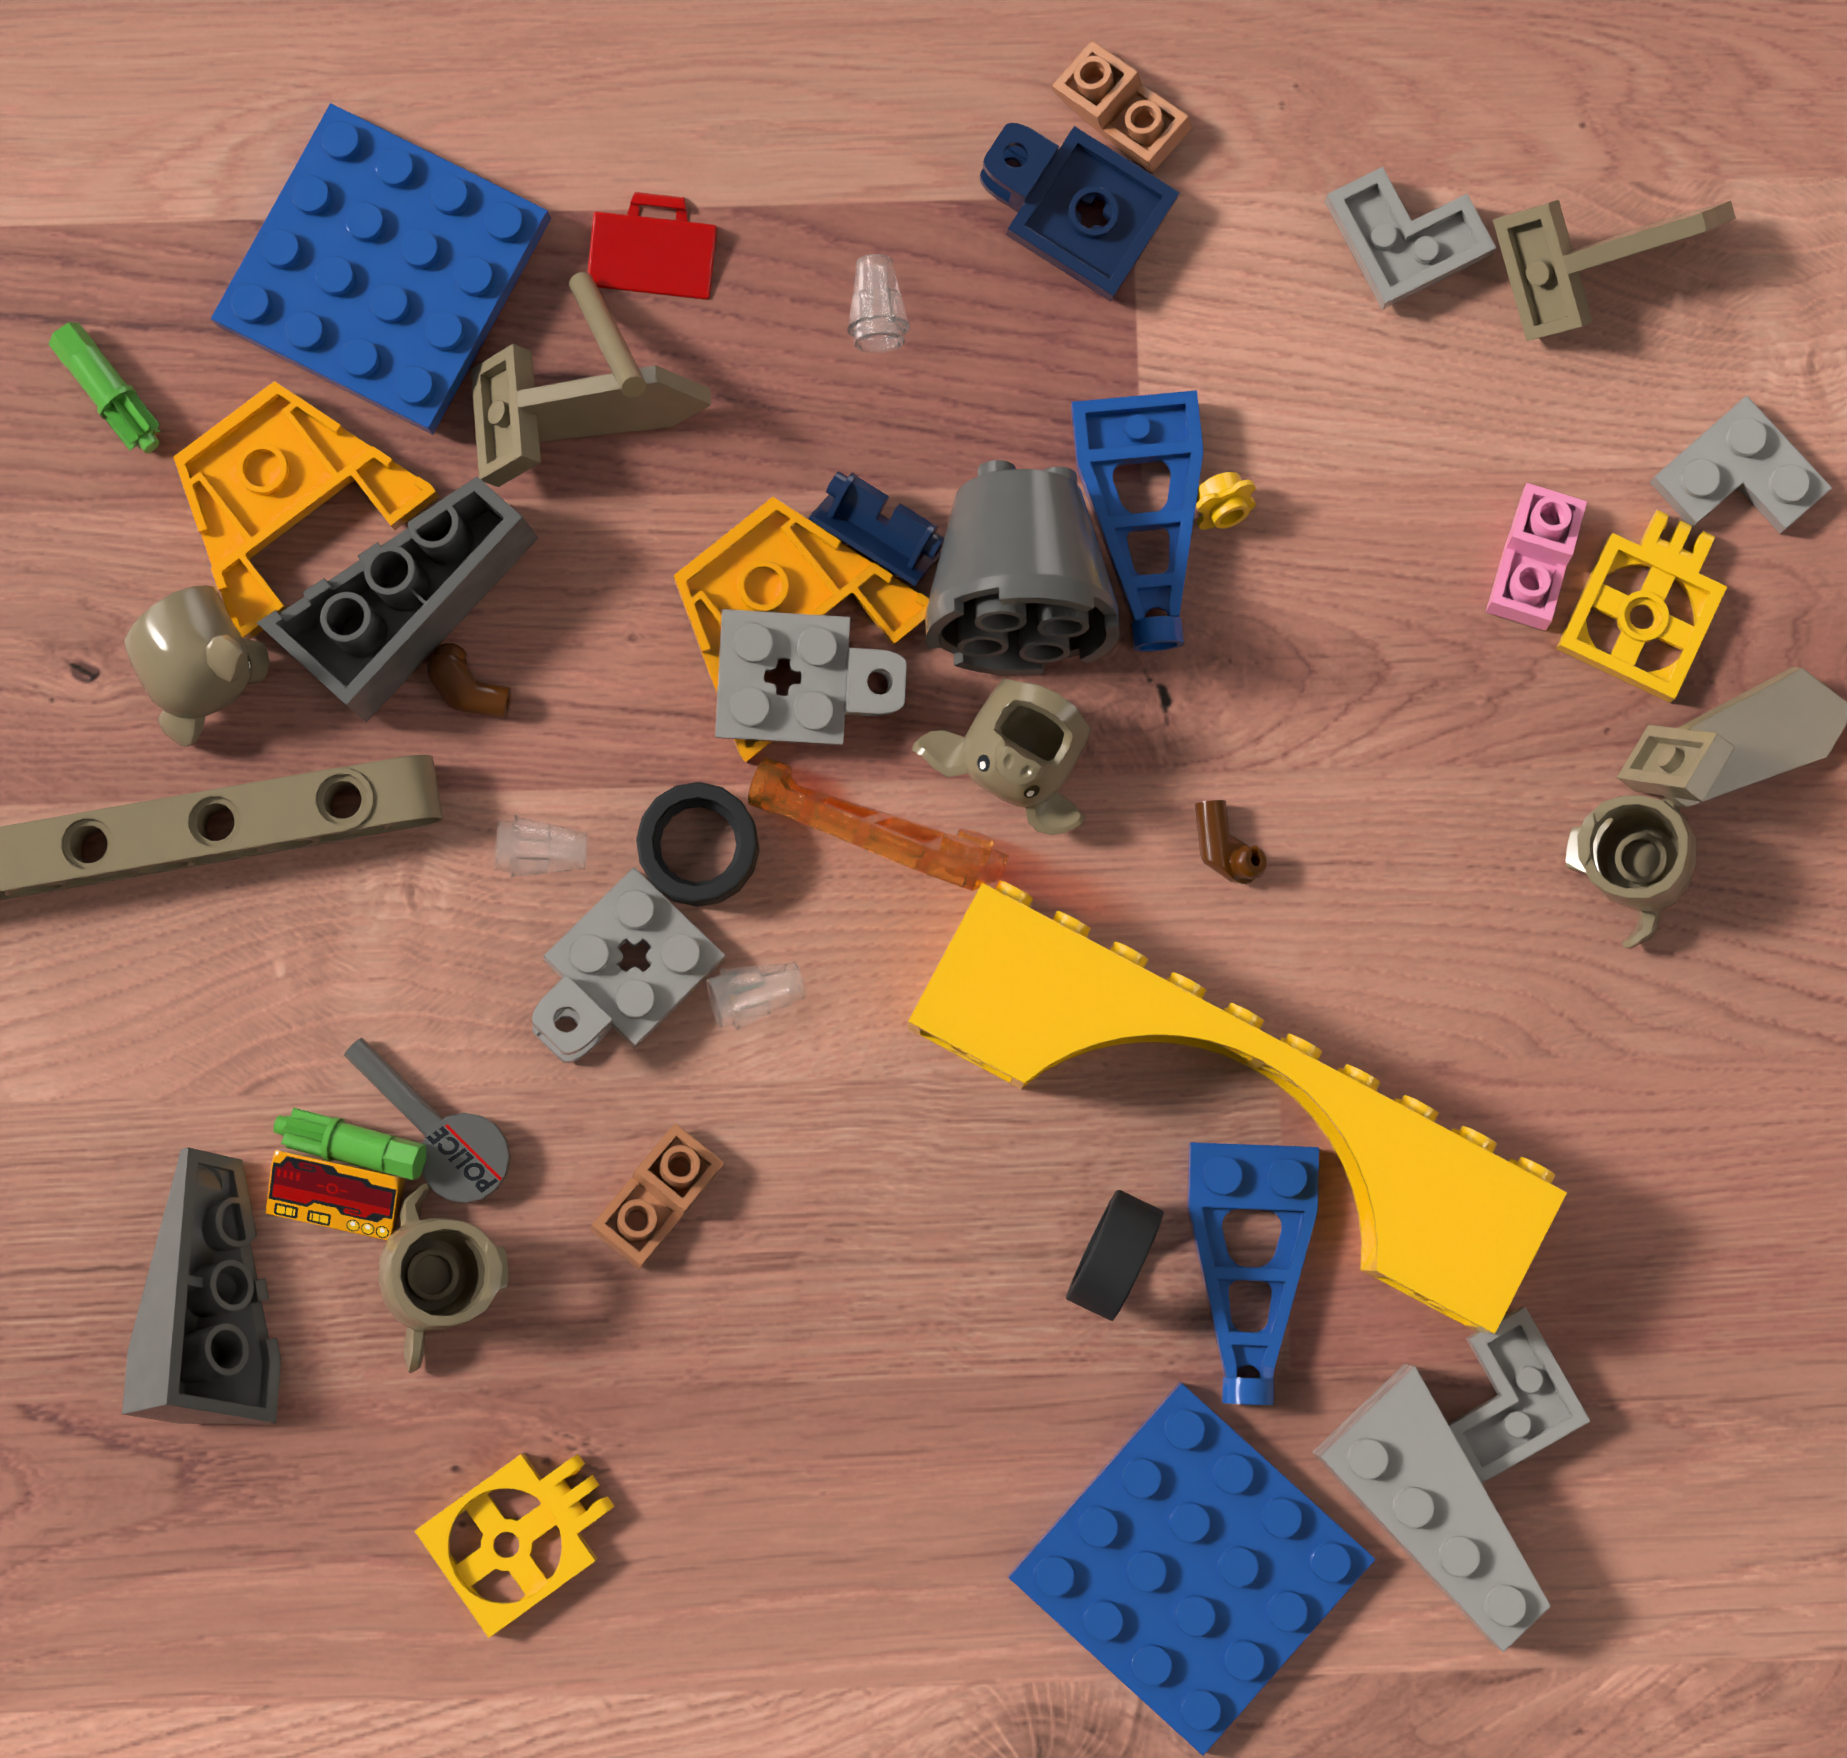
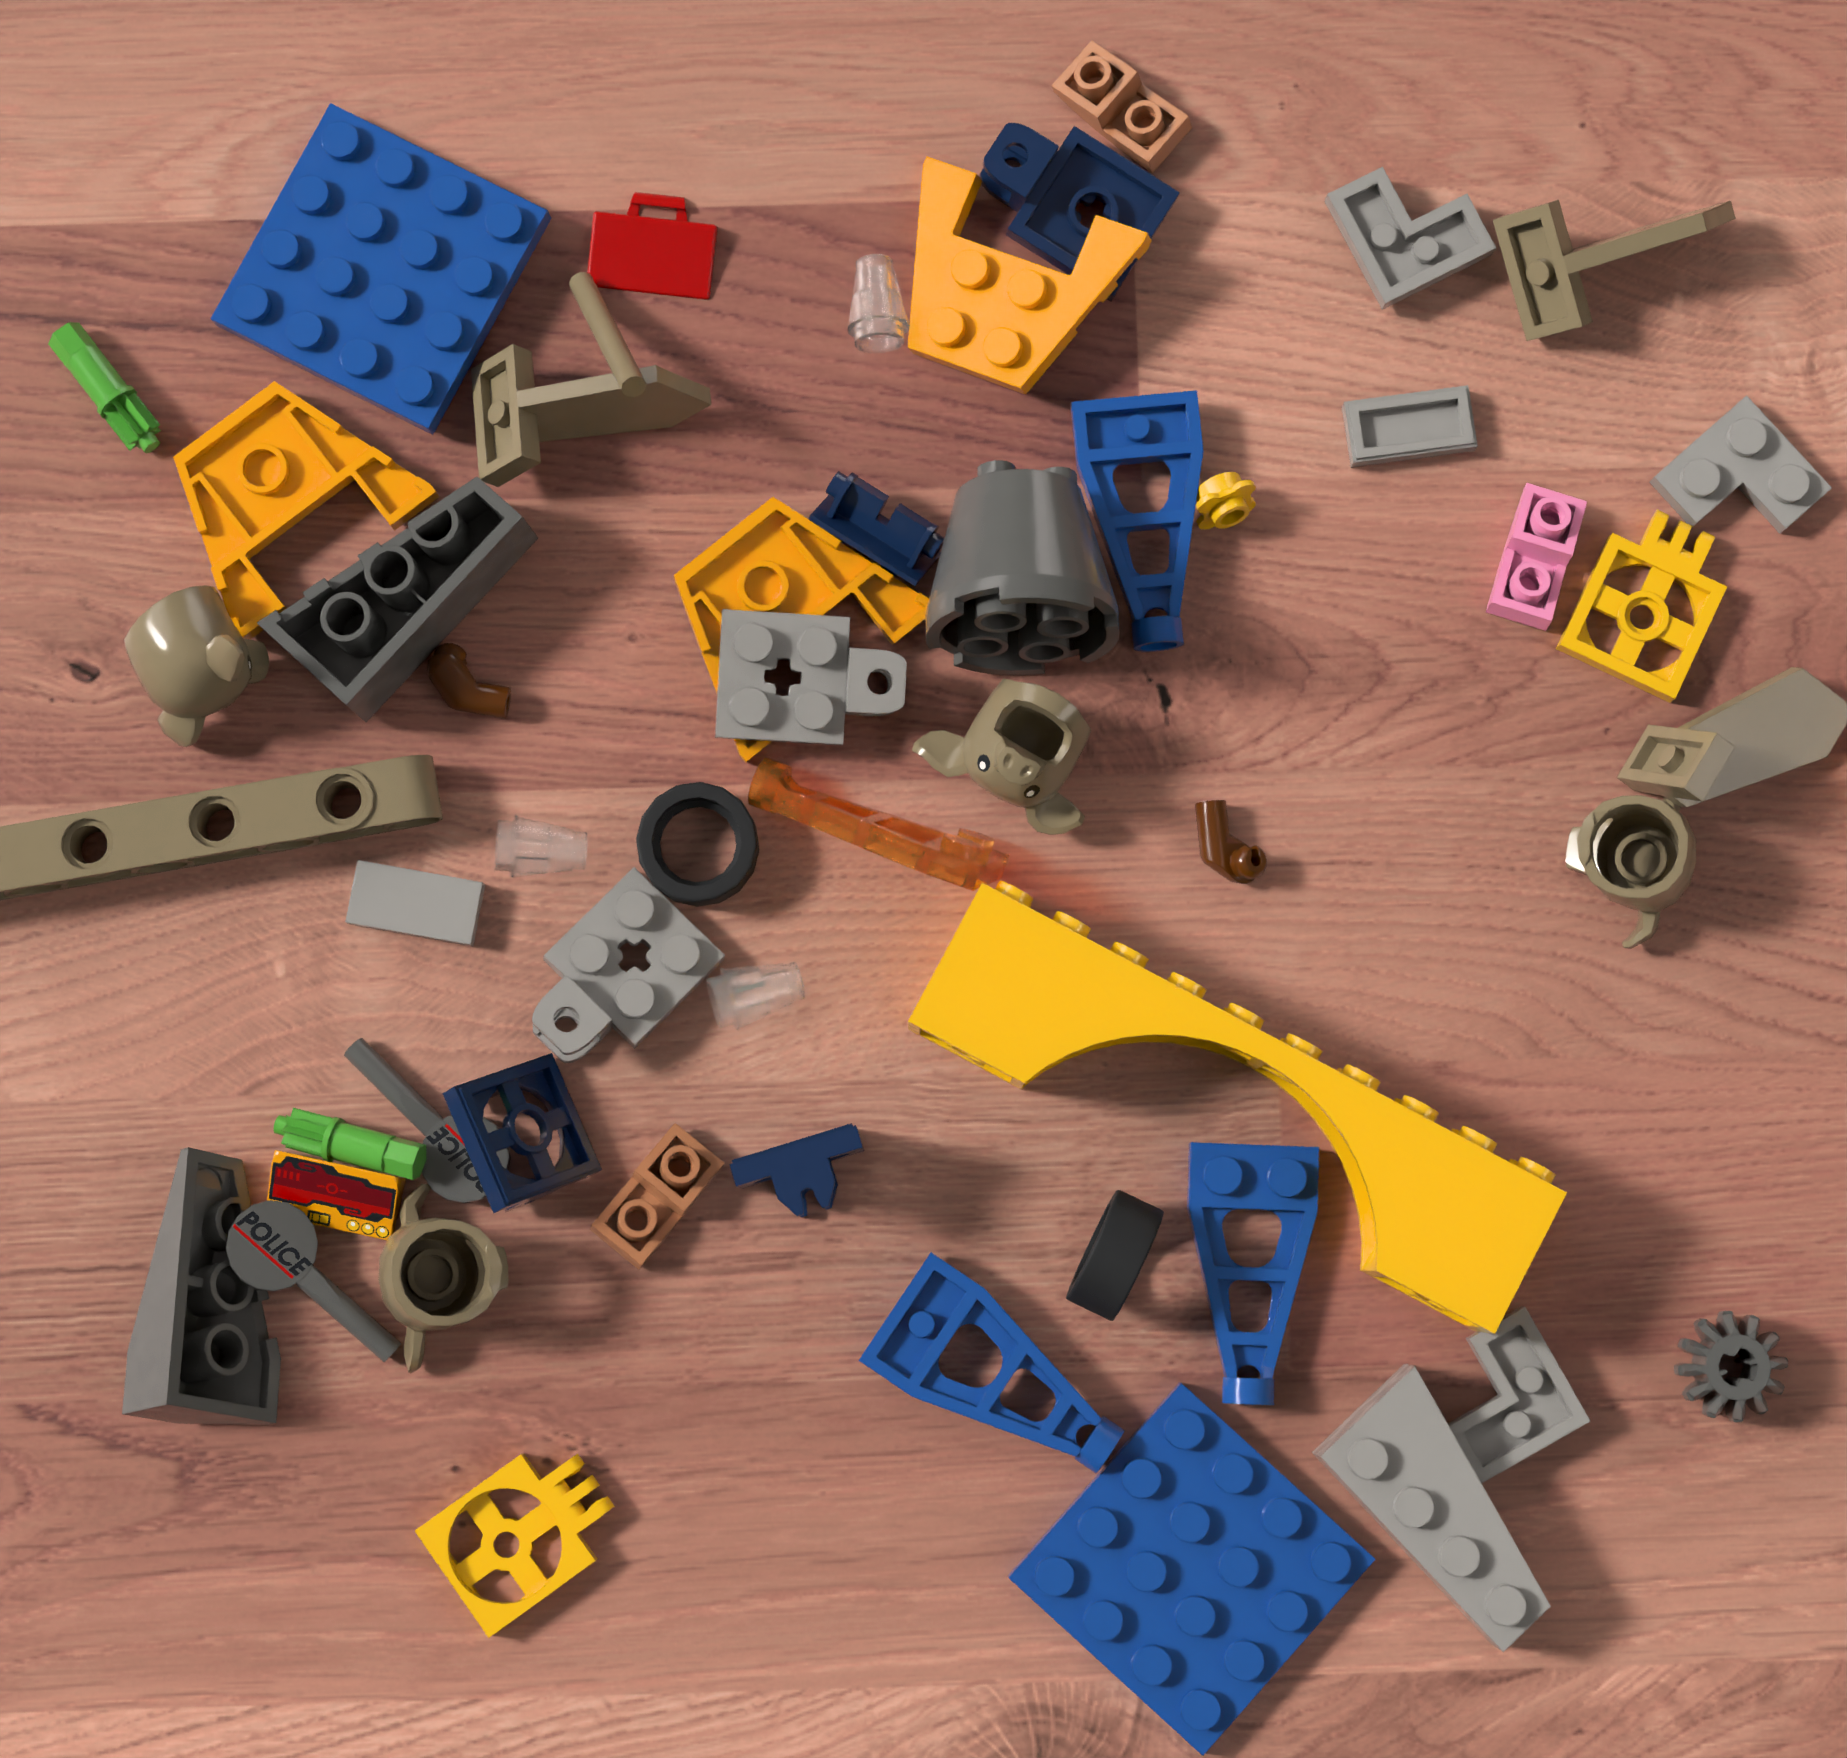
none -> dark grey piece [226,1200,401,1362]
none -> light grey tile [345,860,485,947]
none -> dark blue piece [442,1053,602,1213]
none -> dark blue piece [729,1123,865,1218]
none -> blue plate [859,1252,1125,1473]
none -> light orange wing [908,156,1152,395]
none -> light grey tile [1342,385,1478,468]
none -> dark grey gear [1674,1311,1789,1422]

